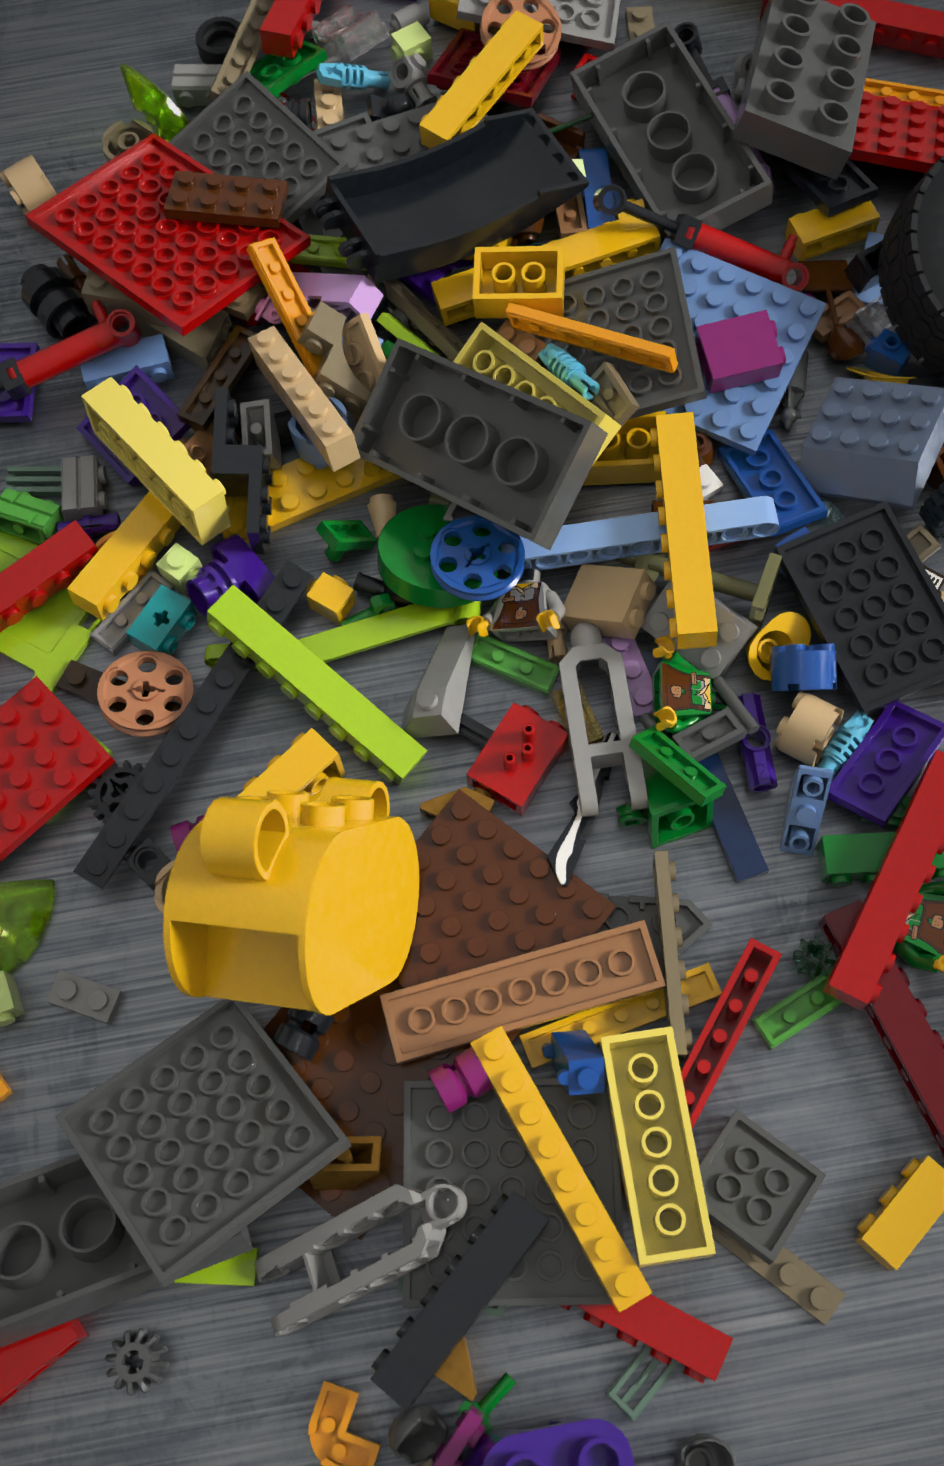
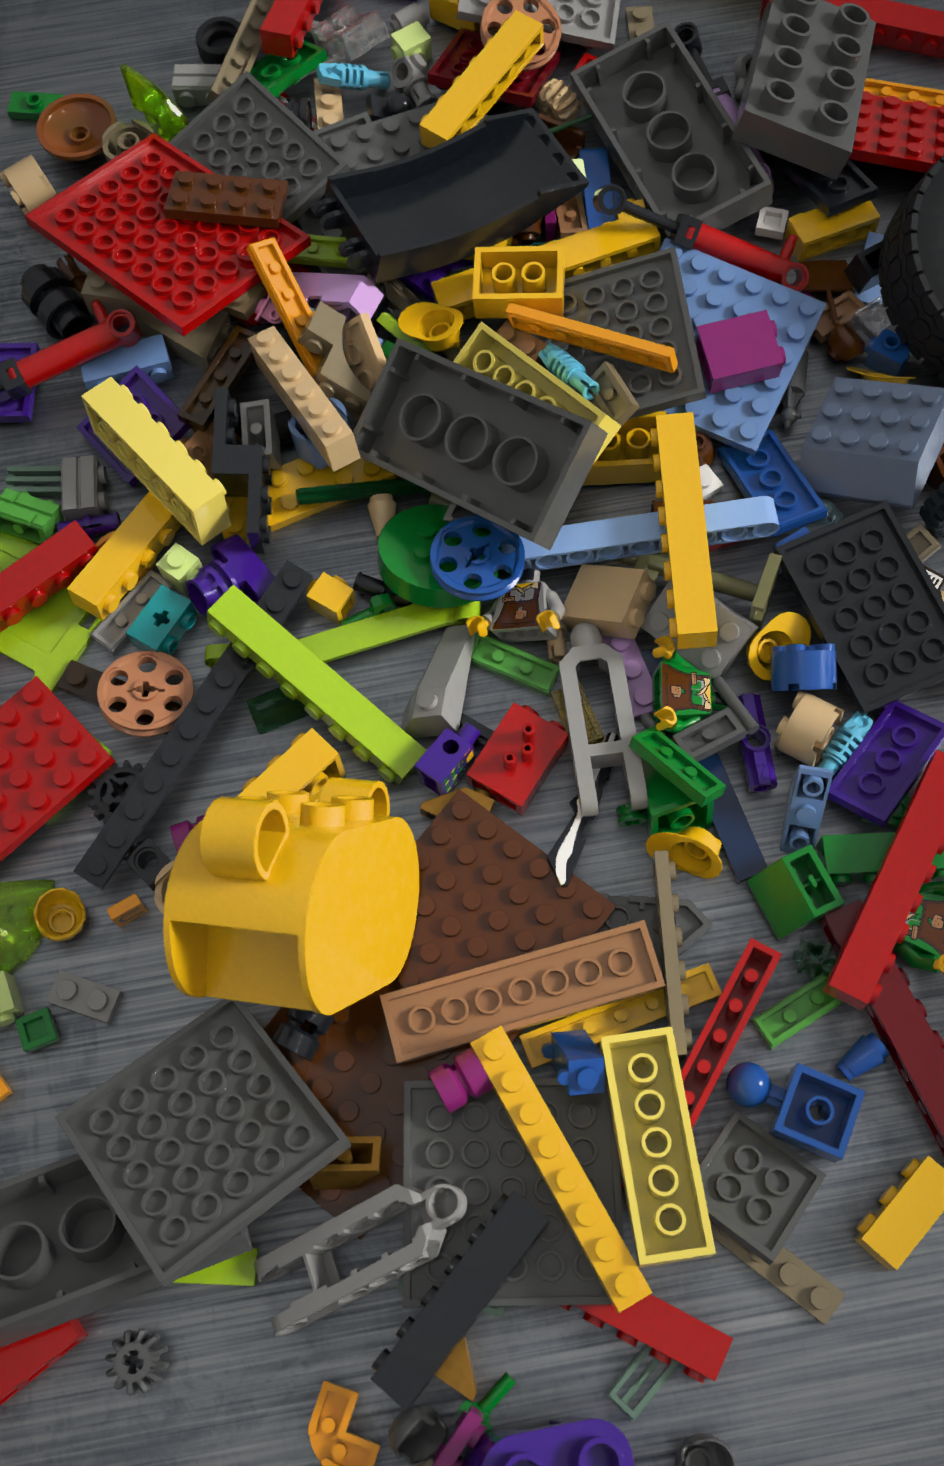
green tile [315,520,378,562] -> none
none -> green plate [7,91,64,120]
none -> green plate [15,1007,60,1053]
none -> yellow hair [33,887,86,942]
none -> dark orange dish [36,93,117,161]
none -> light orange tile [106,894,149,927]
none -> clear green slope [246,687,309,734]
none -> dark green axle [296,478,430,505]
none -> yellow piece [398,302,464,351]
none -> dark purple torso [414,722,481,796]
none -> tan gear [535,78,581,123]
none -> magenta tile [543,210,557,242]
none -> yellow piece [645,826,722,879]
none -> blue brick [726,1062,866,1163]
none -> green slope [746,844,845,941]
none -> white plate [755,206,789,240]
none -> blue cone [836,1032,890,1081]

